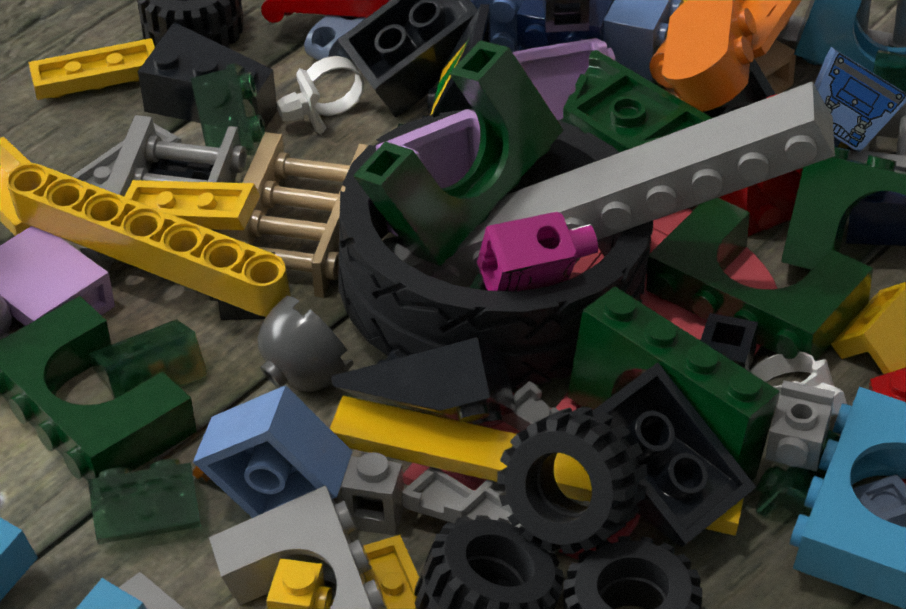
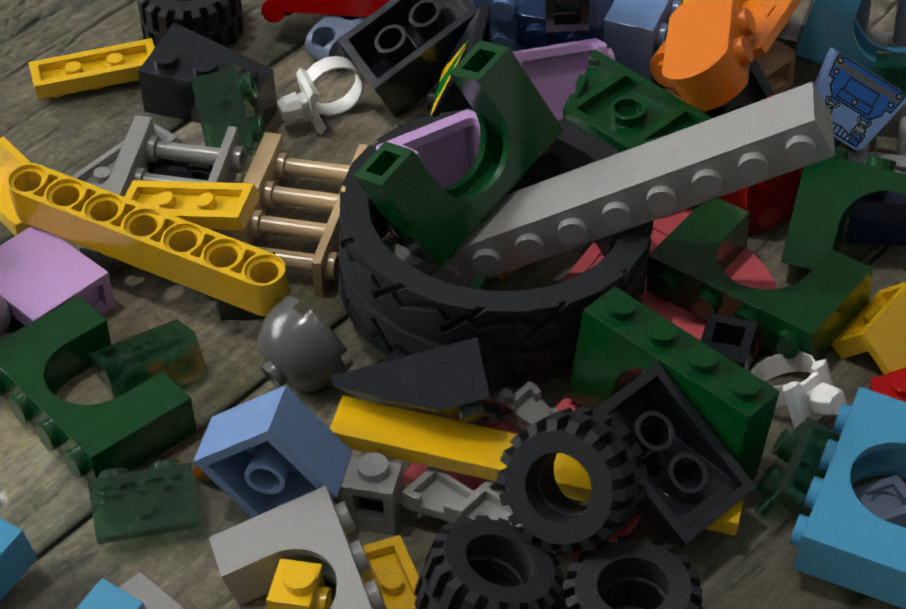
dark pink torso [477,212,598,291] -> none
light grey brick [766,380,835,471] -> none

